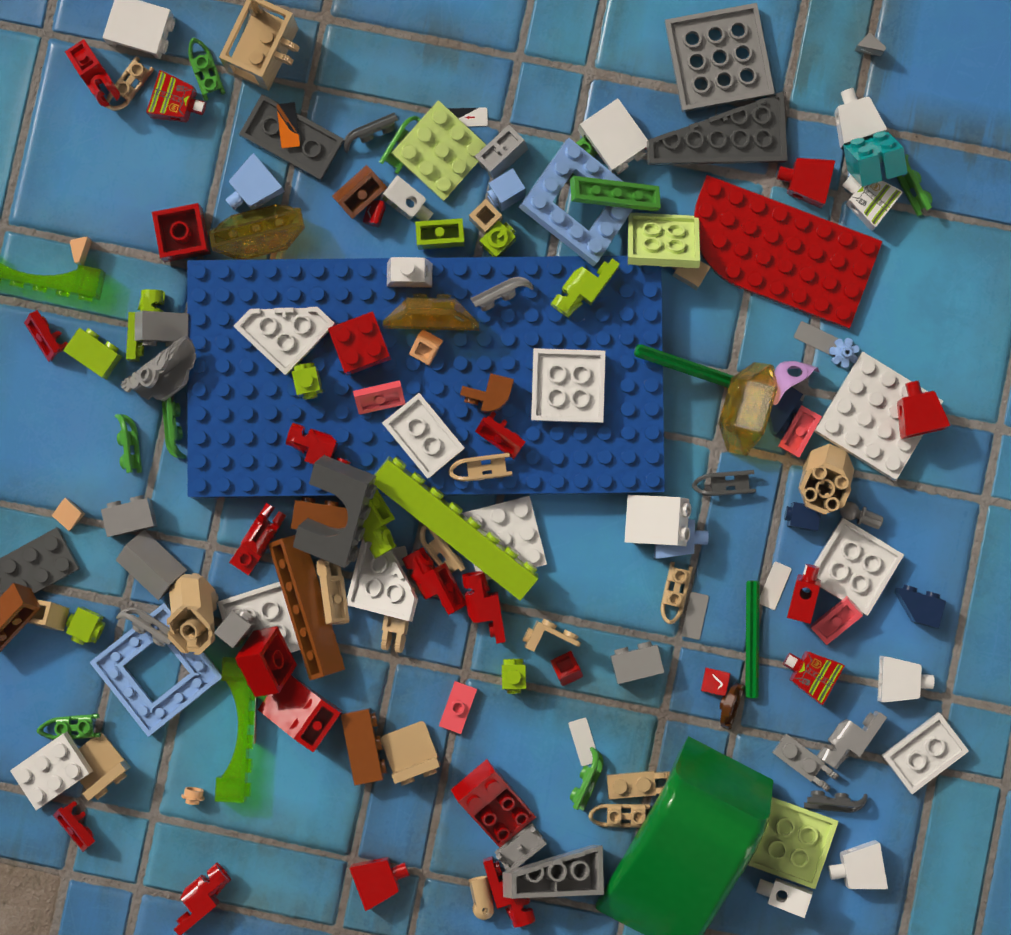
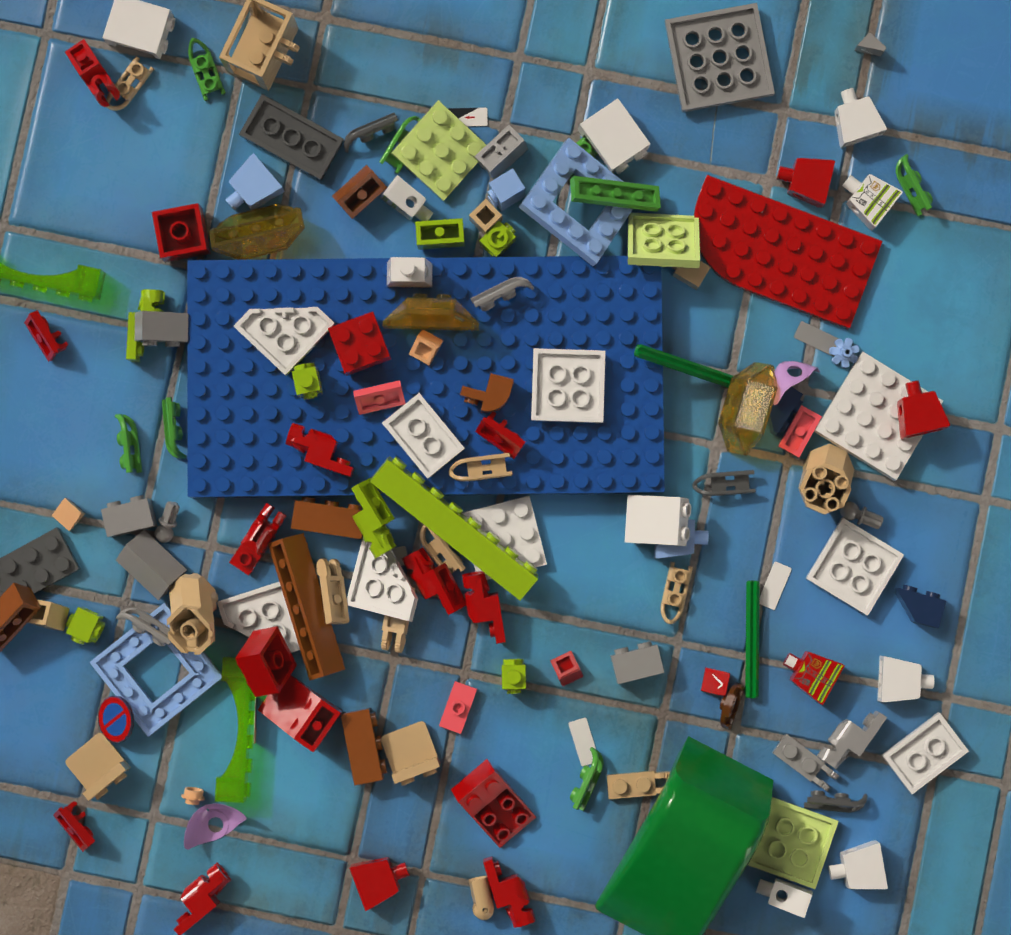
white plate [10,732,93,810] -> none
bright green piece [36,714,101,740] -> none
lime brick [63,328,122,380] -> none
light nougat slope [70,237,92,267] -> none
light grey piece [120,336,196,401] -> none
red torso [146,70,206,122] -> none
light grey brick [214,609,257,648] -> none
sticker [277,102,300,148] -> none
dark grey arch [293,455,377,568] -> none
red slope [363,200,386,228] -> none
light grey hinge [494,822,547,871] -> none
light grey wedge [503,845,604,899] -> none
tan bracket [523,619,581,652] -> none
lime plate [550,258,620,318] -> none
tan piece [588,804,650,828] -> none
dark grey wing [647,91,788,165] -> none
light grey sticker [681,592,709,640] -> none
dark blue brick [784,502,821,532] -> none
red torso [787,564,821,624] -> none
coral plate [811,596,863,645] -> none
teal piece [843,131,907,187] -> none
none -> piece [98,695,134,743]
none -> light grey axle [155,501,180,543]
none -> lavender piece [184,803,247,850]

